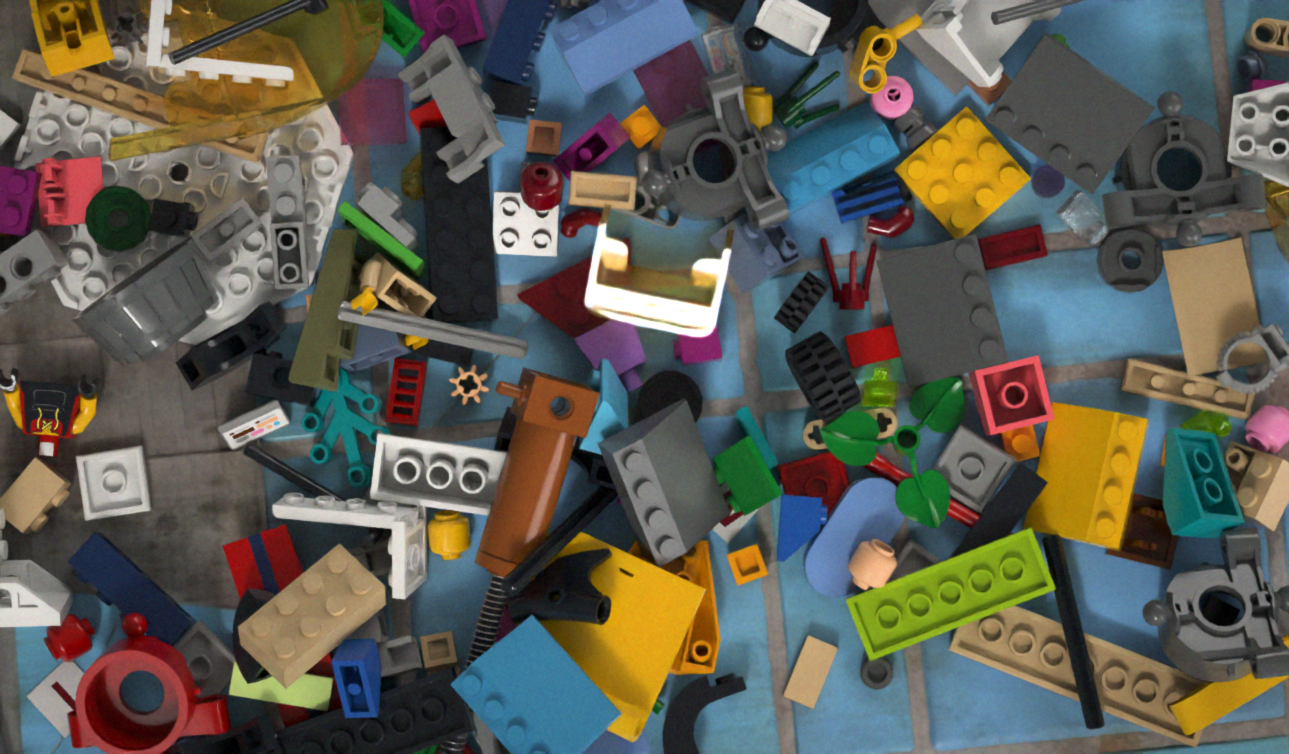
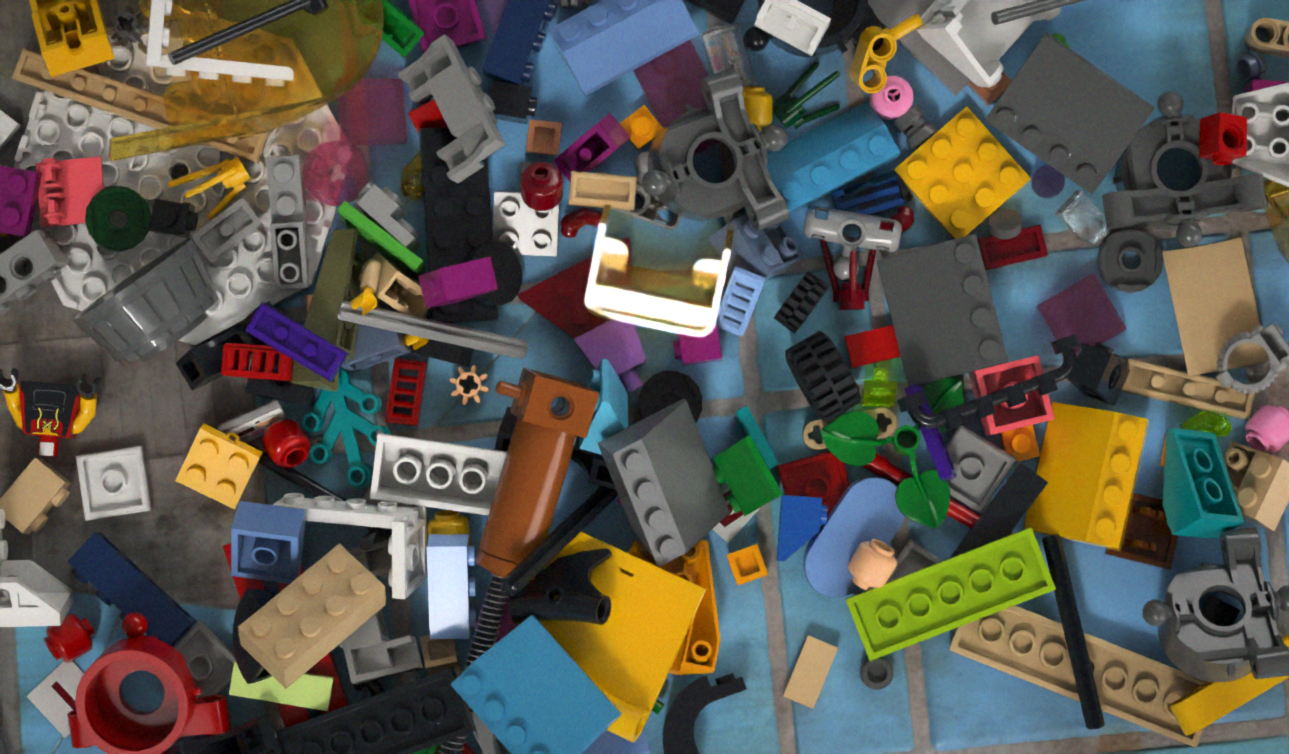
blue slope [331,638,382,718] -> none
none -> yellow plant [168,157,251,220]
none -> yellow plate [175,423,263,510]
none -> red slope [221,343,293,381]
none -> medium blue slope [231,501,305,584]
none -> dark purple tile [245,302,349,382]
none -> red head [262,419,311,468]
none -> clear pink plate [303,140,370,206]
none -> magenta slope [418,257,498,308]
none -> brick [427,534,477,639]
none -> black tile [466,240,522,306]
none -> light blue slope [714,266,766,336]
none -> light grey piece [804,206,902,281]
none -> black bar [896,333,1080,431]
none -> dark purple tile [904,384,957,482]
none -> dark grey tile [989,209,1022,239]
none -> clear pink tile [1036,273,1127,357]
none -> black brick [1067,342,1130,406]
none -> red brick [1199,112,1247,165]

